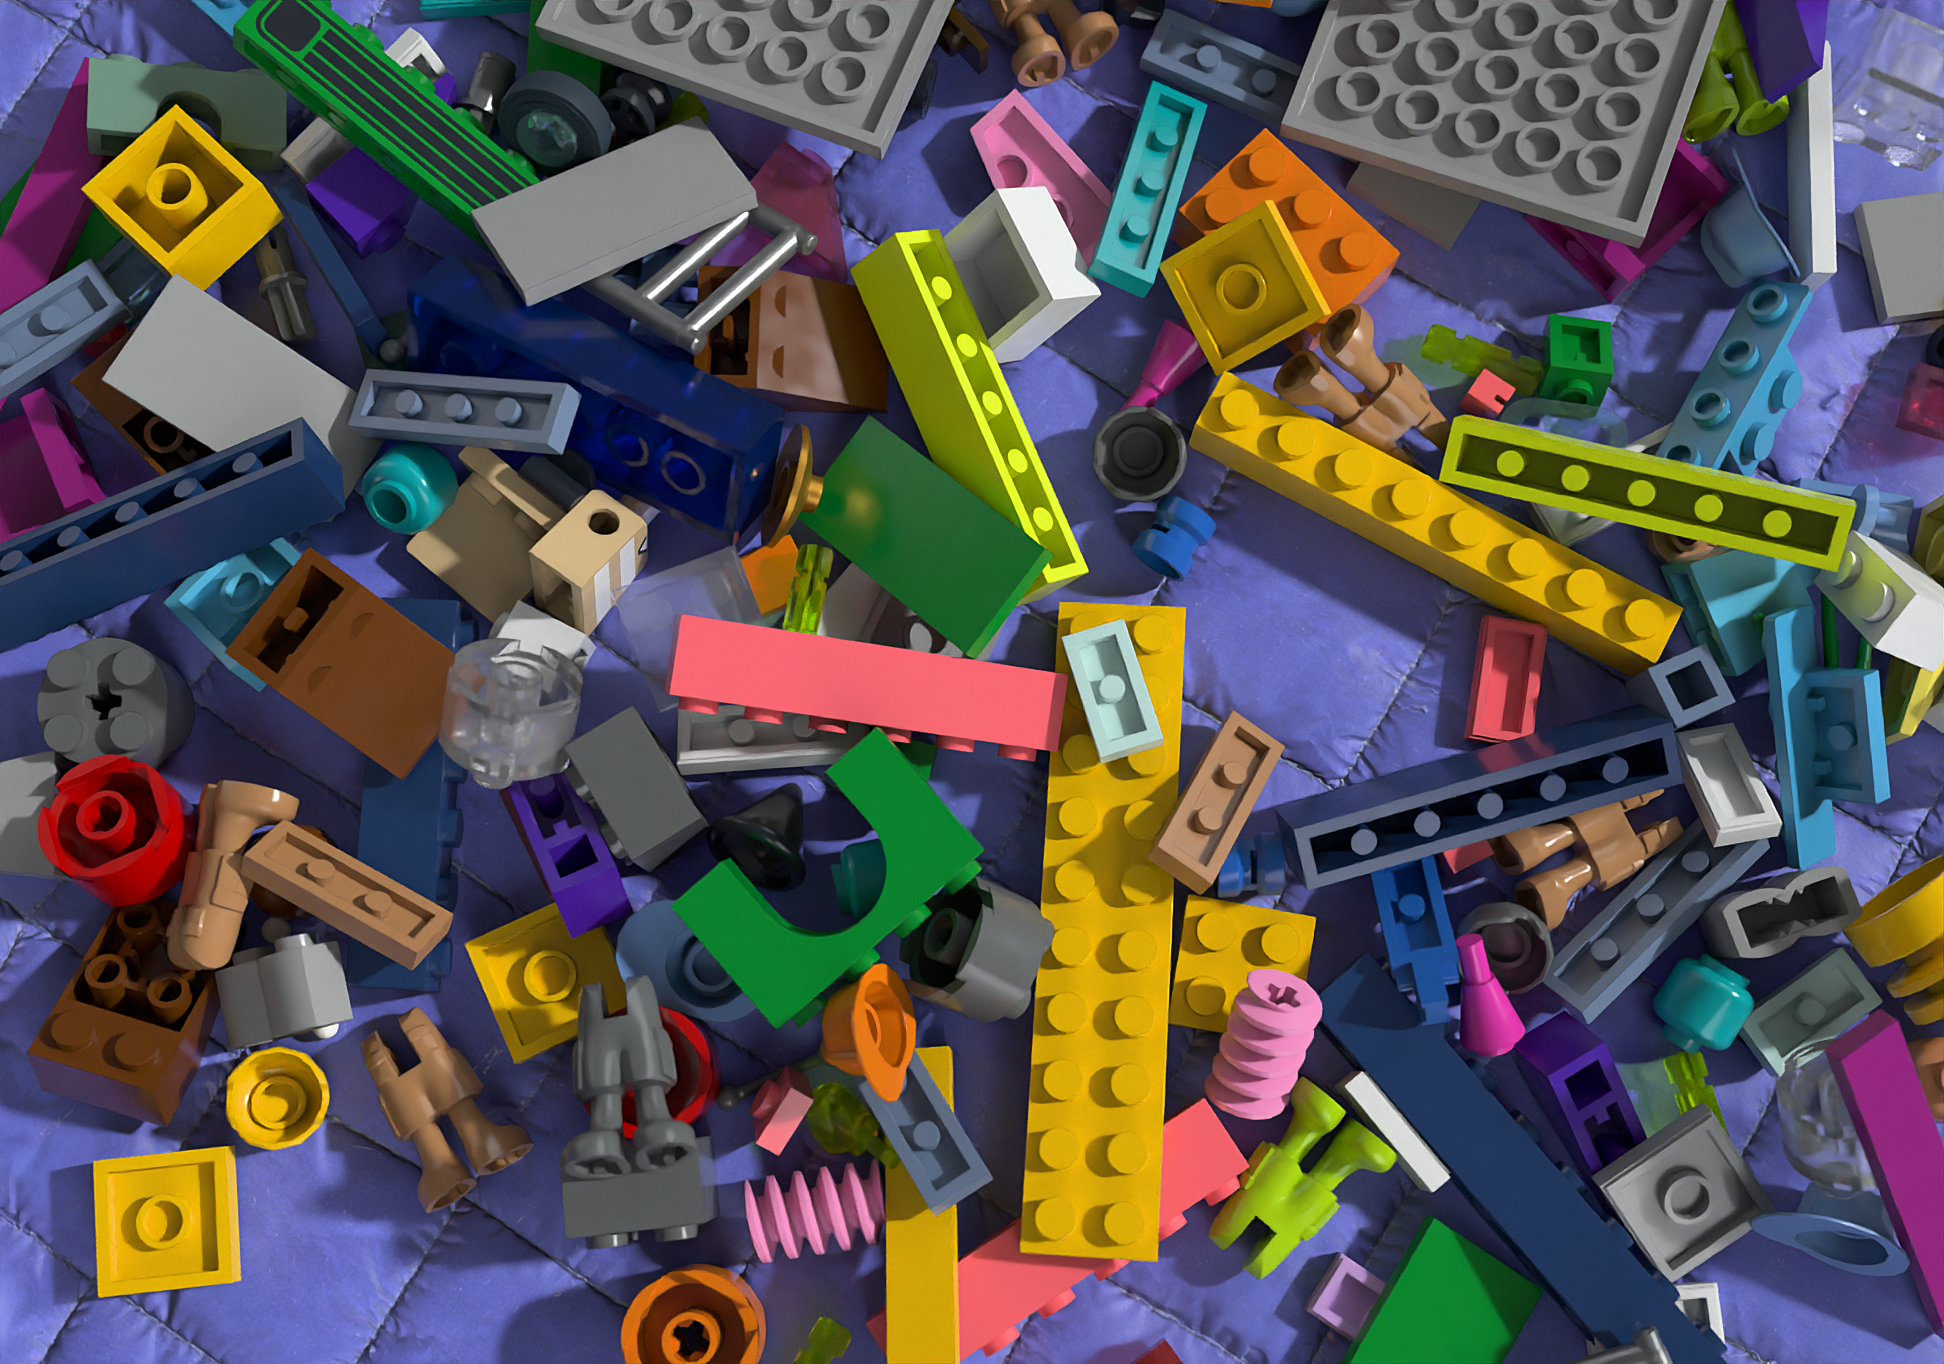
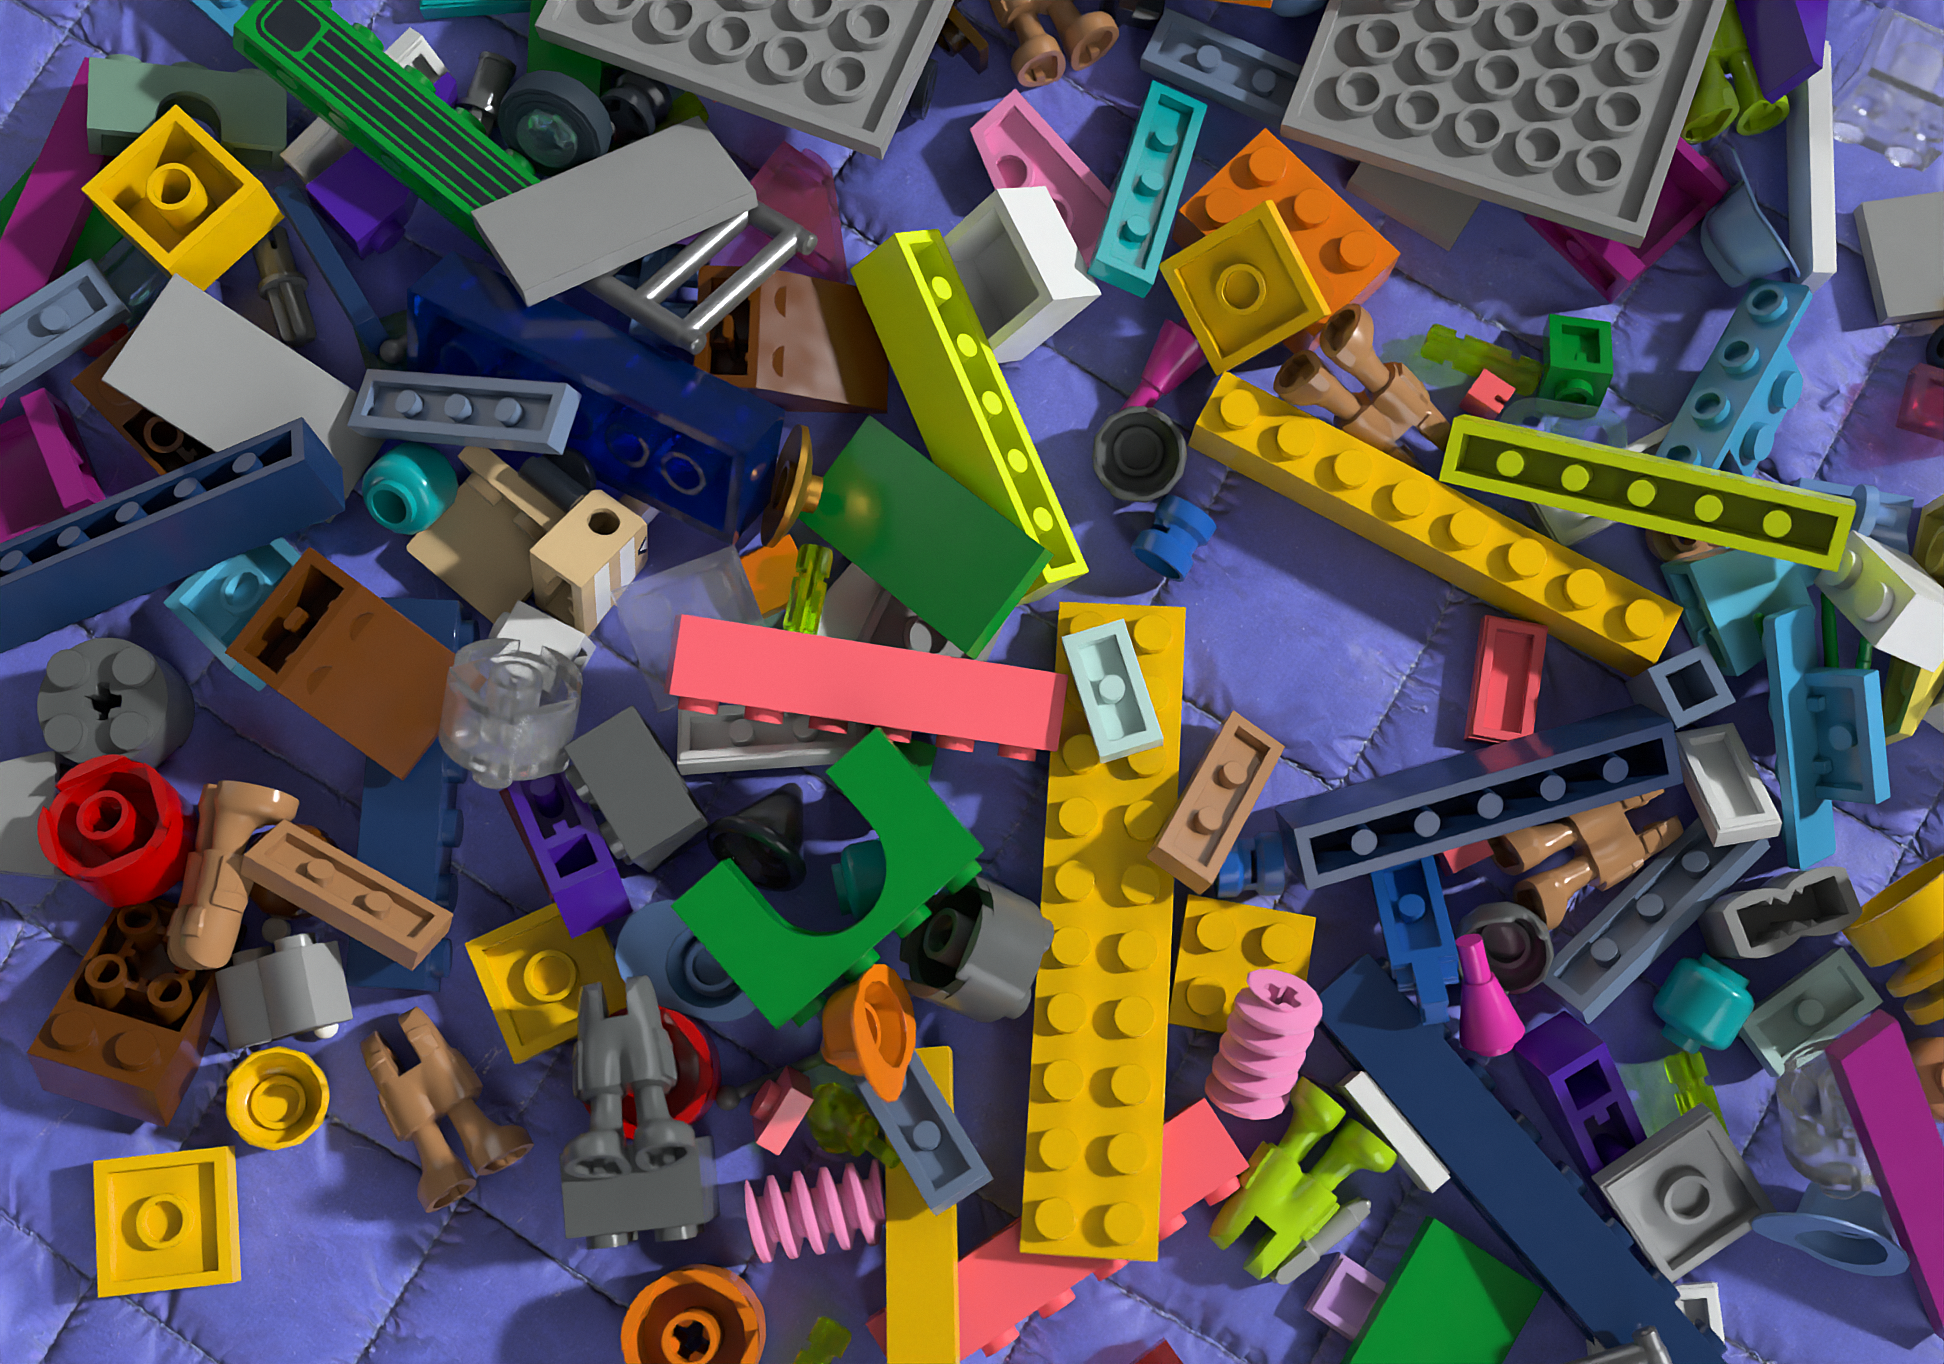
none -> light grey piece [1268,1196,1371,1285]

